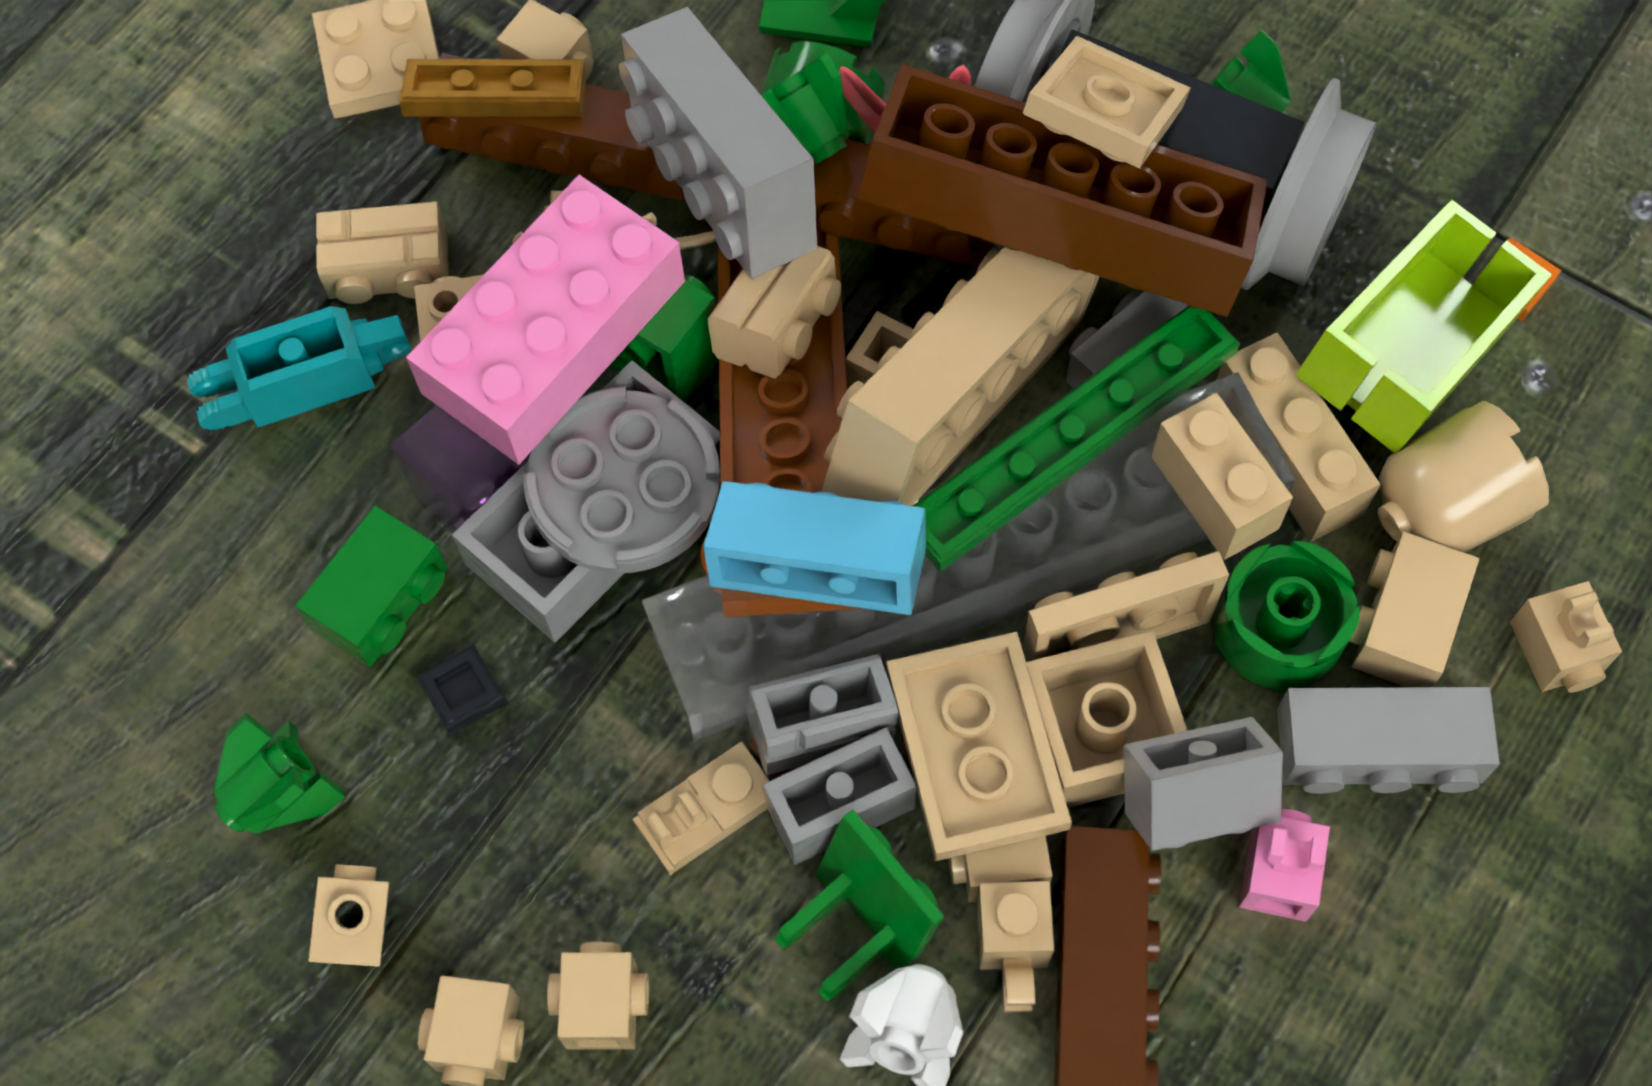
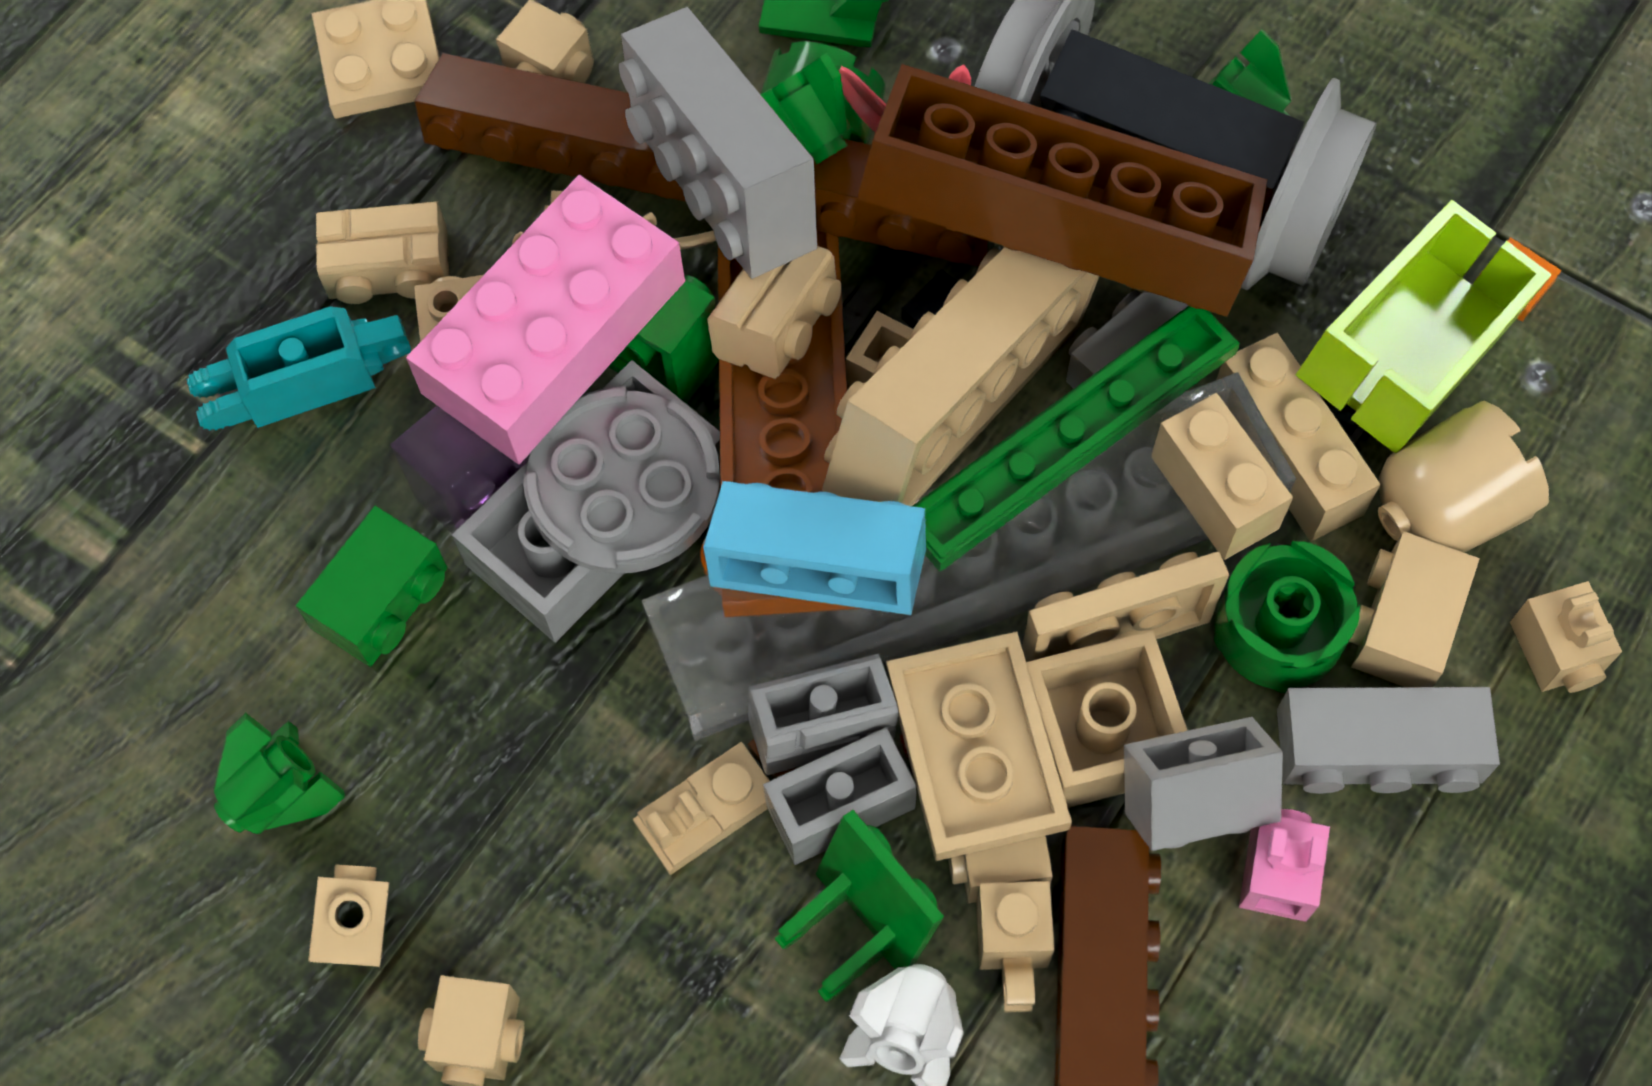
pearl gold tile [399,59,587,117] -> none
black tile [417,644,508,736] -> none
tan brick [548,942,649,1049] -> none
tan plate [1023,36,1191,169] -> none

